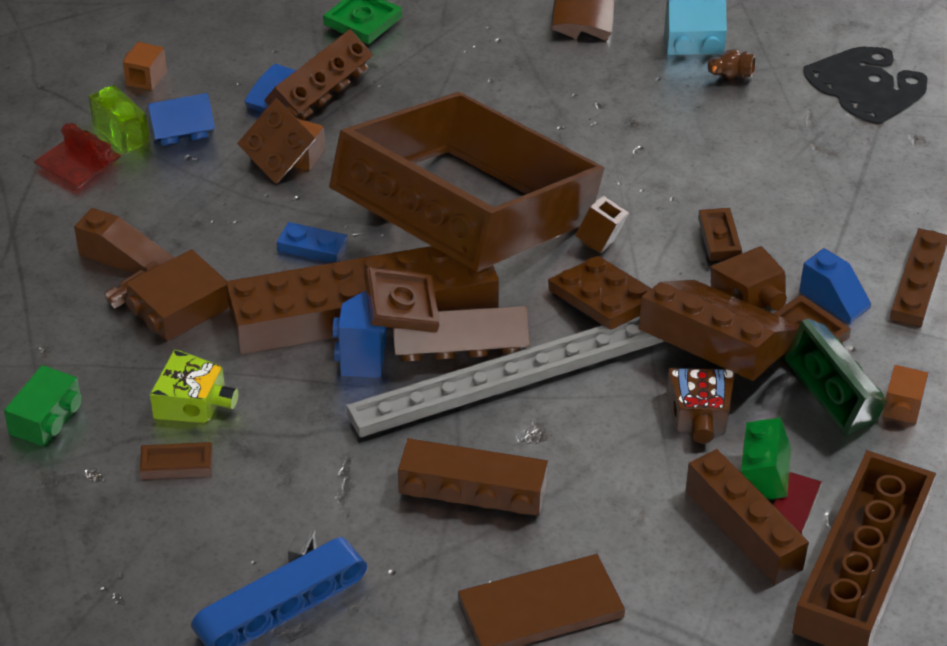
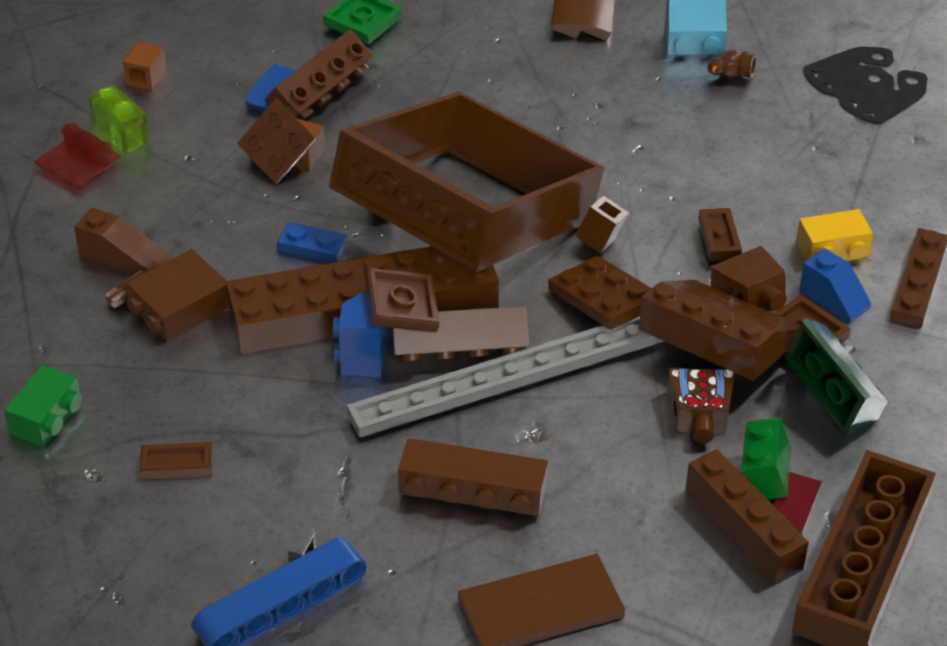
blue slope [144,93,215,146] -> none
lime torso [150,349,239,423] -> none
dark orange brick [882,365,929,424] -> none
none -> yellow brick [796,209,873,261]

